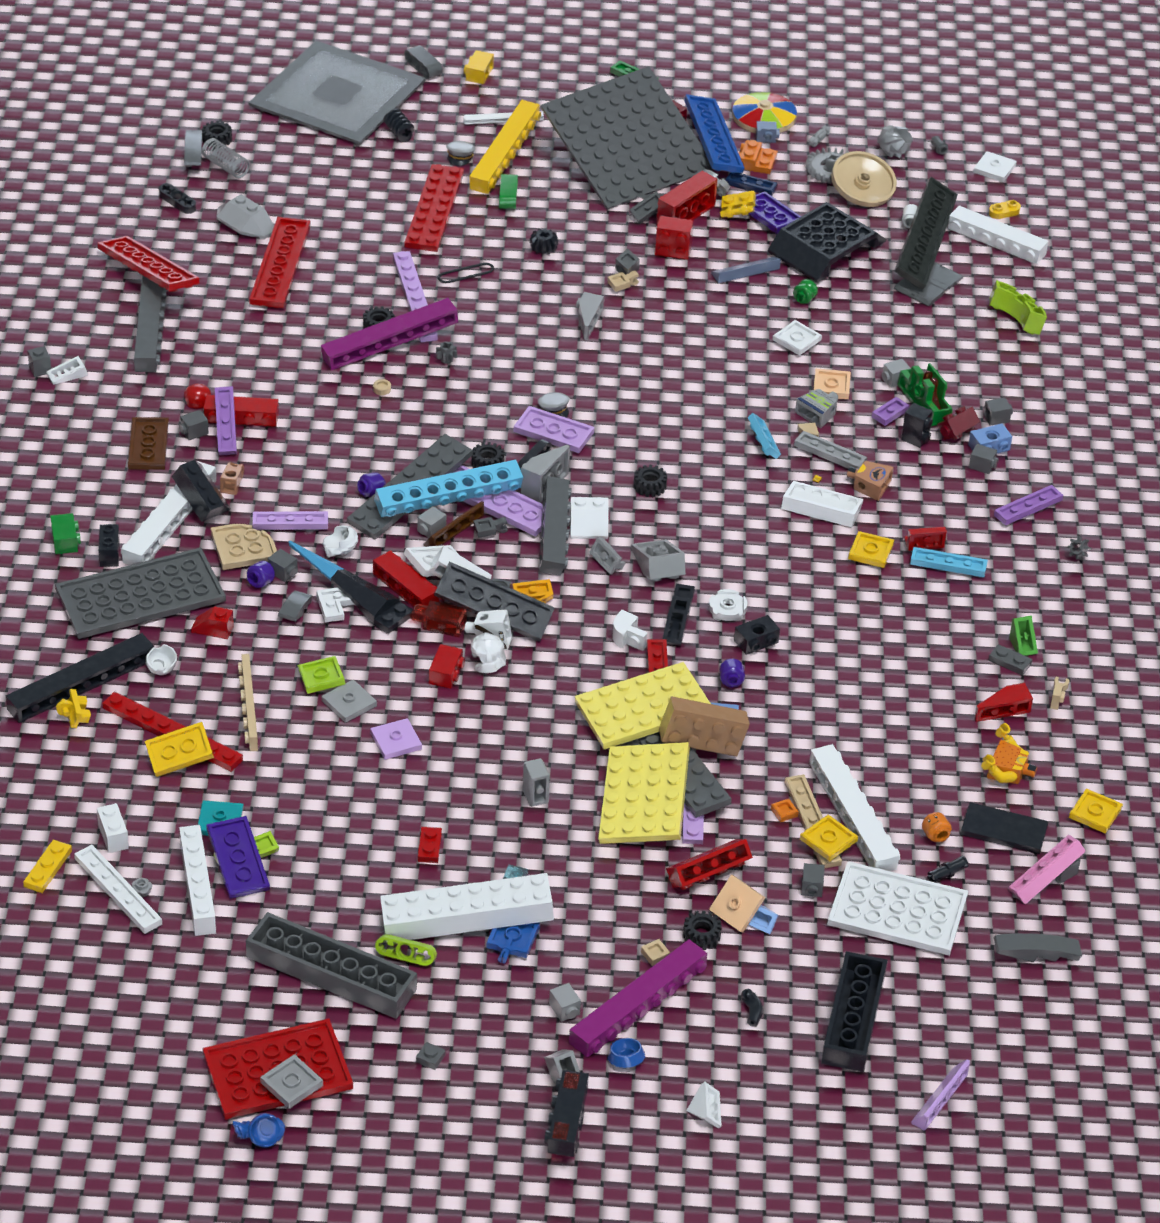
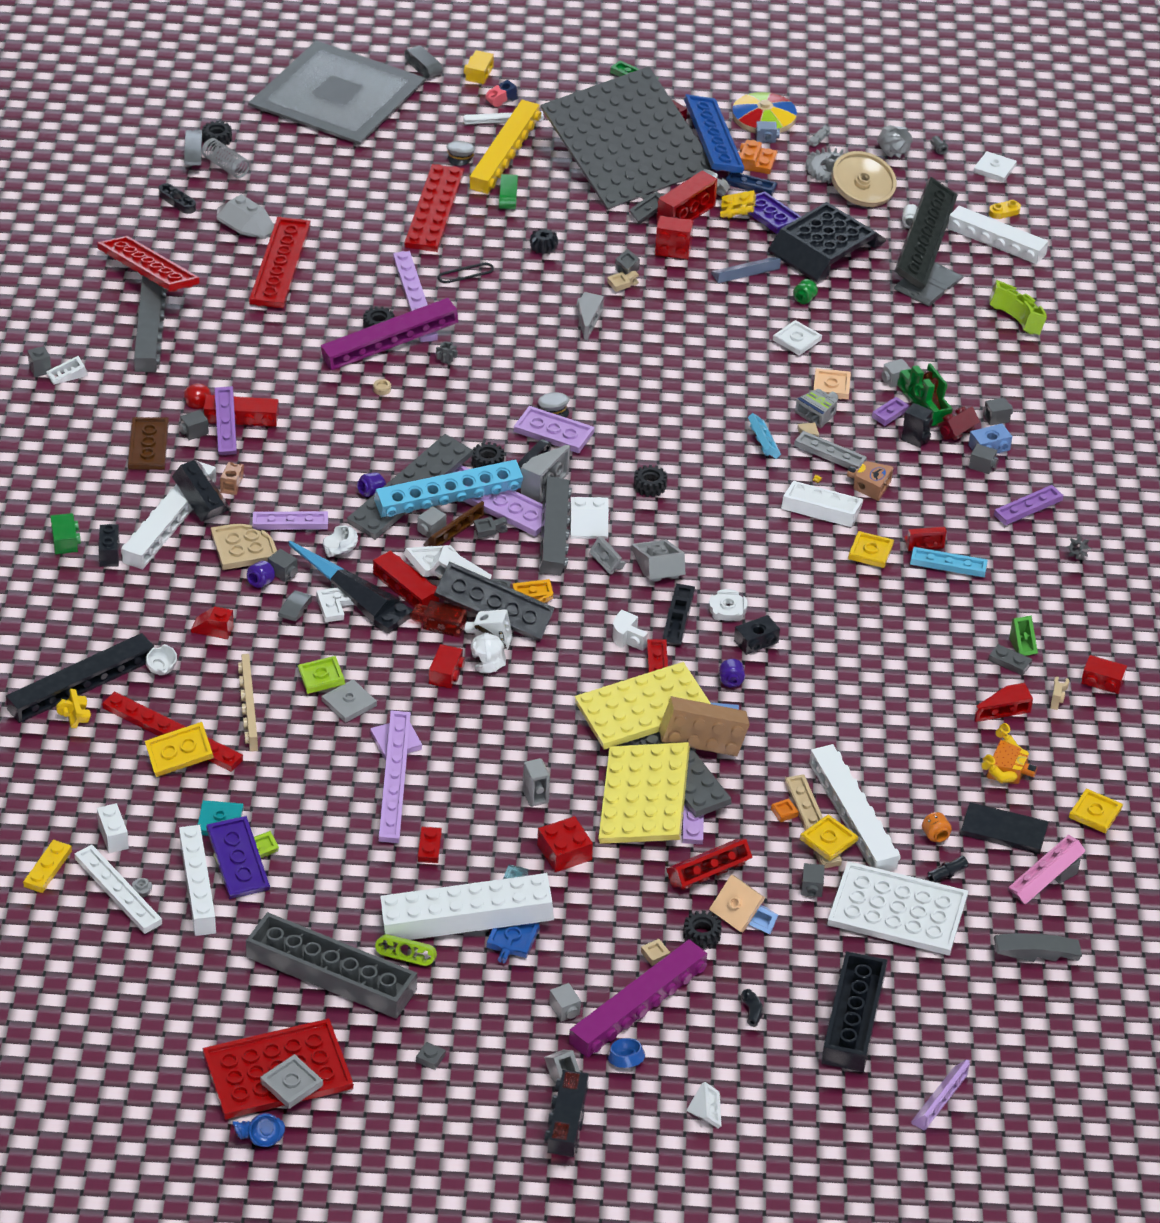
dark grey plate [55,548,226,639] -> none
black piece [383,109,414,142] -> none
none -> lavender plate [378,710,411,843]
none -> leg [485,80,518,107]
none -> red brick [537,816,593,873]
none -> red brick [1081,655,1127,694]

